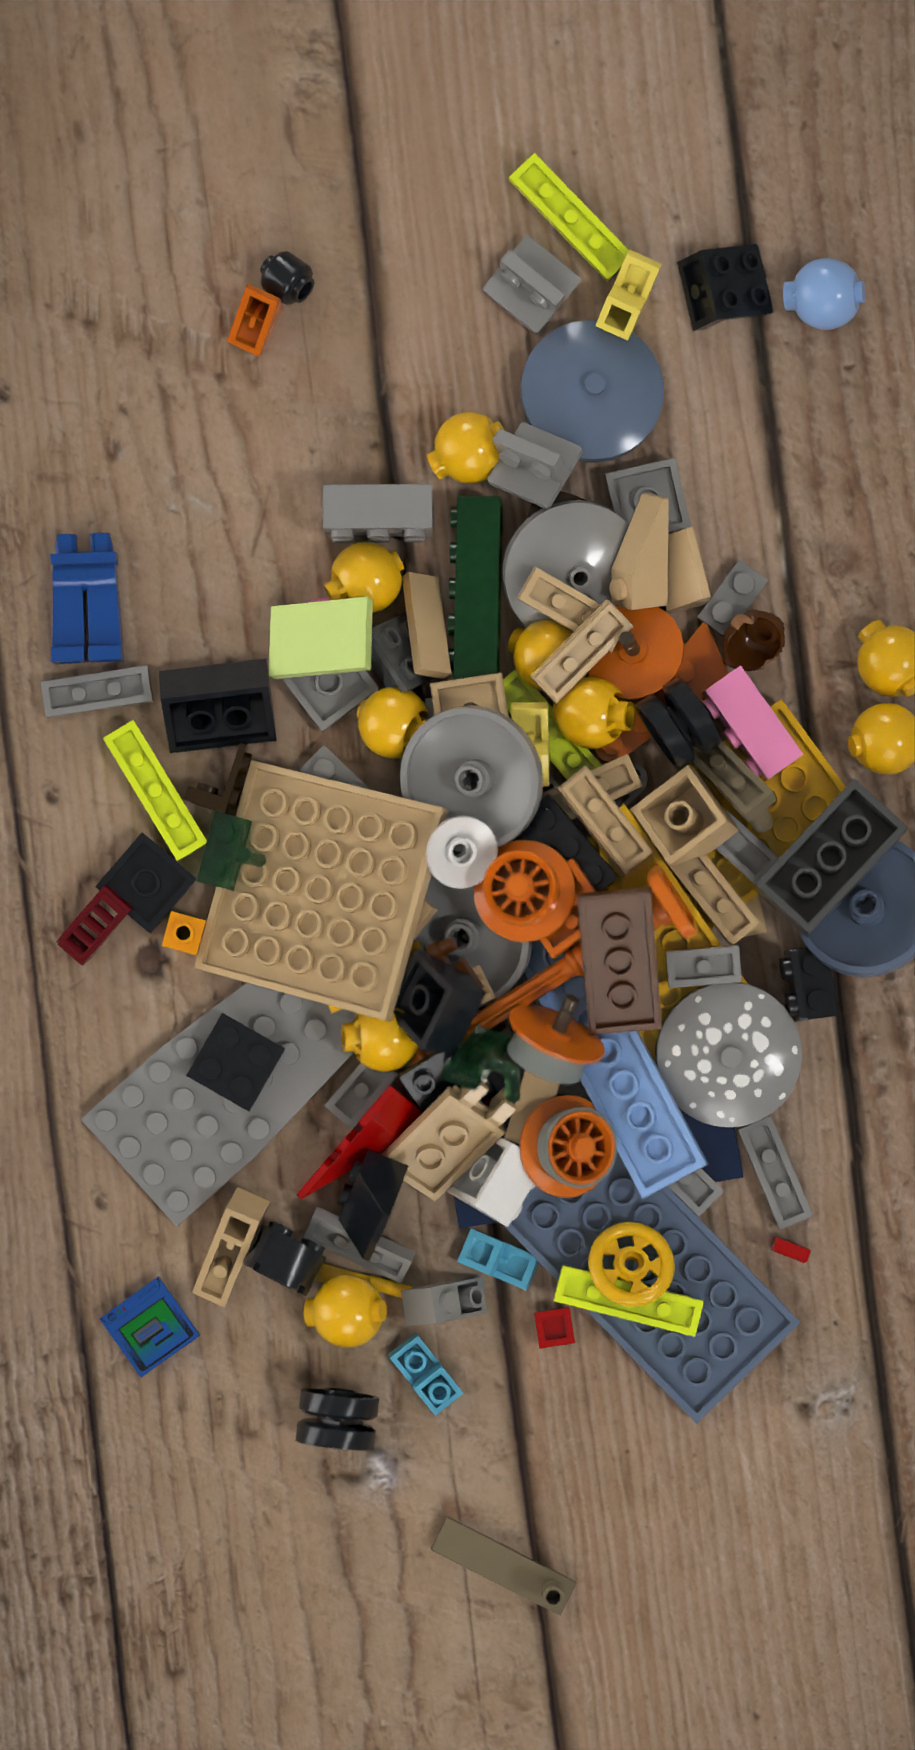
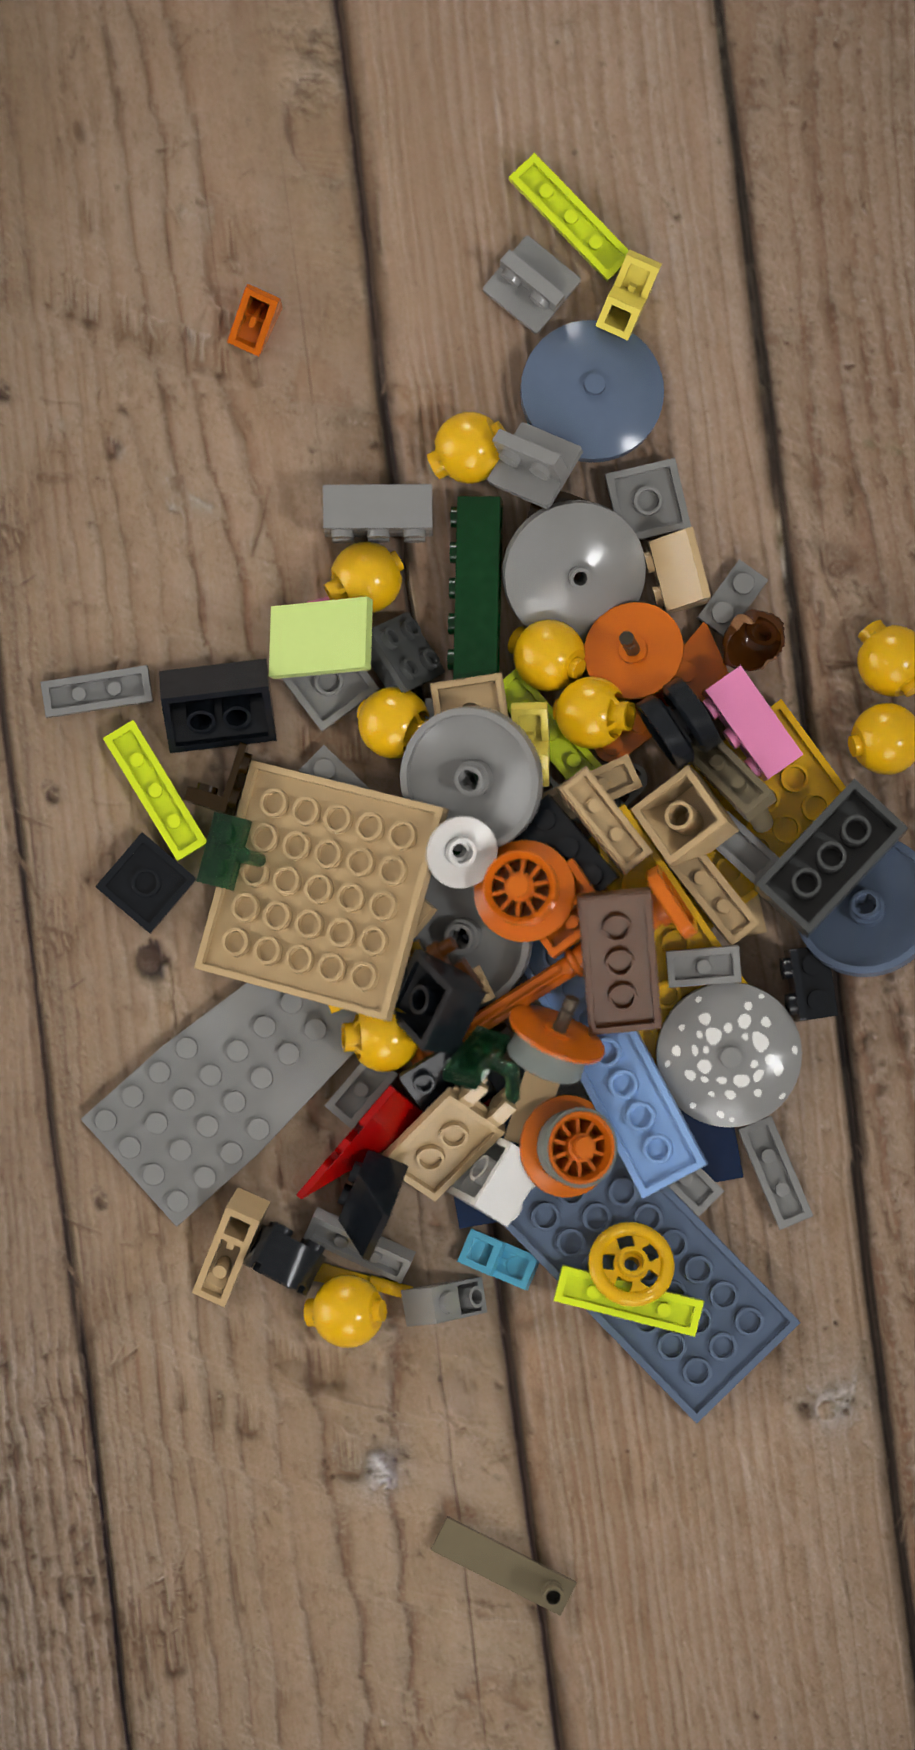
blue hips [50,533,124,664] -> none
dark red slope [56,885,133,965] -> none
tile [99,1276,201,1377] -> none
light orange plate [162,911,207,956] -> none
black plate [186,1013,285,1112] -> none
black head [260,251,314,305] -> none
black wheel [295,1388,379,1450] -> none
medium azure slope [388,1332,464,1416] -> none
tan tile [402,572,451,679] -> none
tan plate [516,567,617,653] -> none
tan tile [530,599,633,703] -> none
red plate [534,1307,575,1349] -> none
tan slope [609,493,669,610] -> none
black bracket [677,244,773,331] -> none
red tile [770,1236,811,1263] -> none
light blue brick [783,258,866,330] -> none

